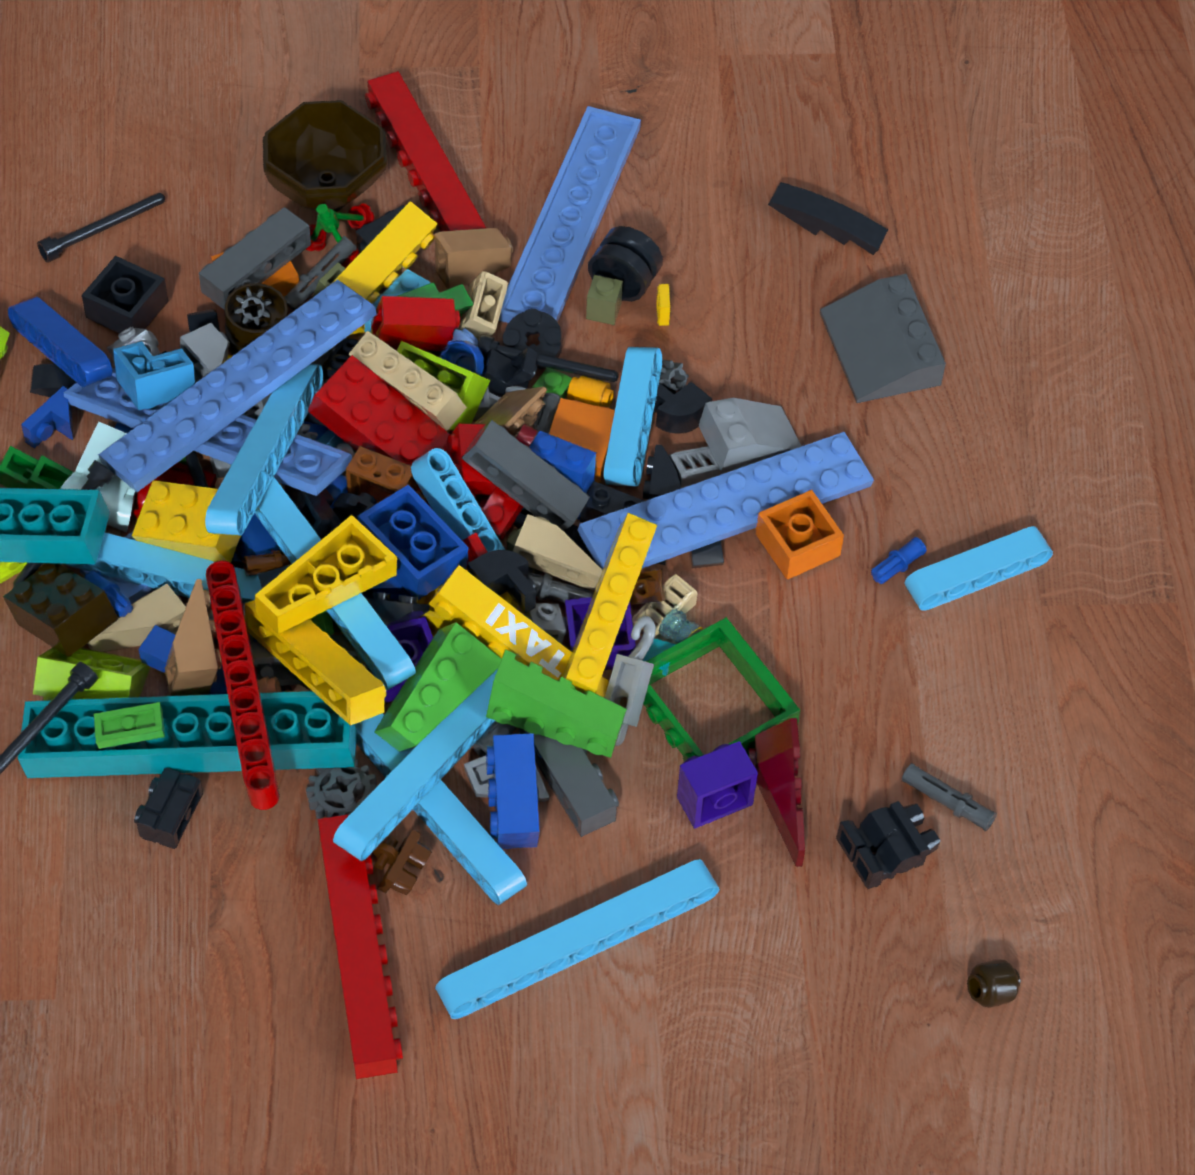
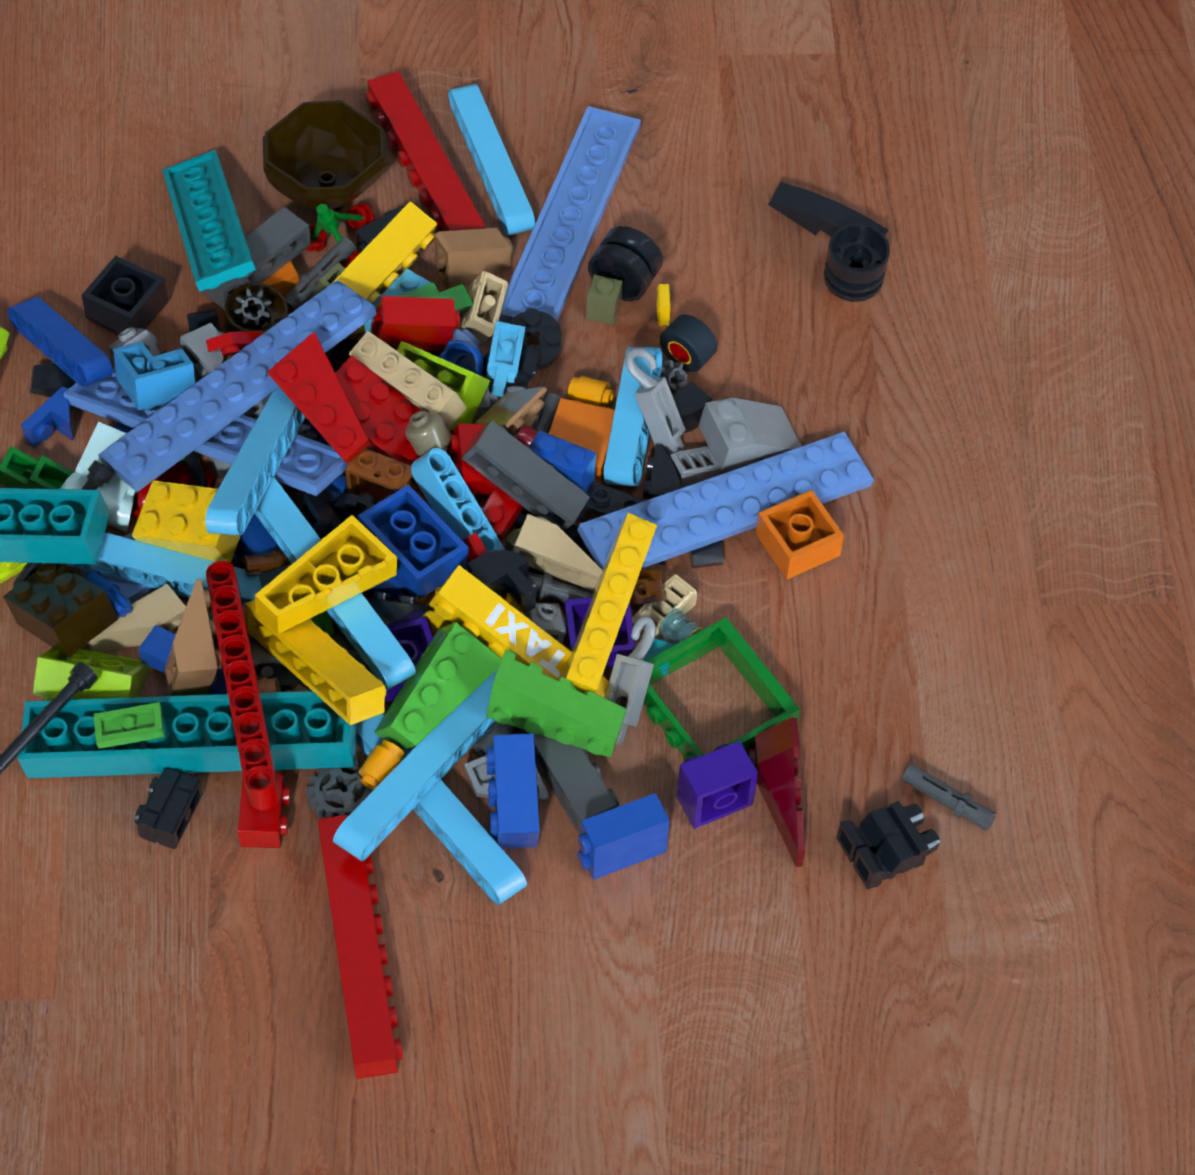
black piece [37,193,165,263] -> none
reddish brown hips [372,829,432,895] -> none
medium azure beam [435,859,720,1019] -> none
black piece [478,335,619,382] -> none
bright green plate [533,368,572,399] -> none
dark grey slope [820,274,946,403] -> none
blue axle [871,537,927,584] -> none
medium azure beam [904,526,1053,611] -> none
dark brown head [967,959,1021,1008] -> none
none -> teal plate [162,149,256,292]
none -> red plate [206,331,264,356]
none -> red brick [238,773,291,848]
none -> red wing [267,332,371,464]
none -> light orange brick [358,740,405,790]
none -> dark tan head [405,411,452,456]
none -> medium azure beam [448,83,535,236]
none -> medium azure hinge [486,321,525,397]
none -> blue brick [577,793,669,880]
none -> light grey piece [625,347,686,455]
none -> black wheel [660,314,717,372]
none -> black wheel [823,223,890,302]

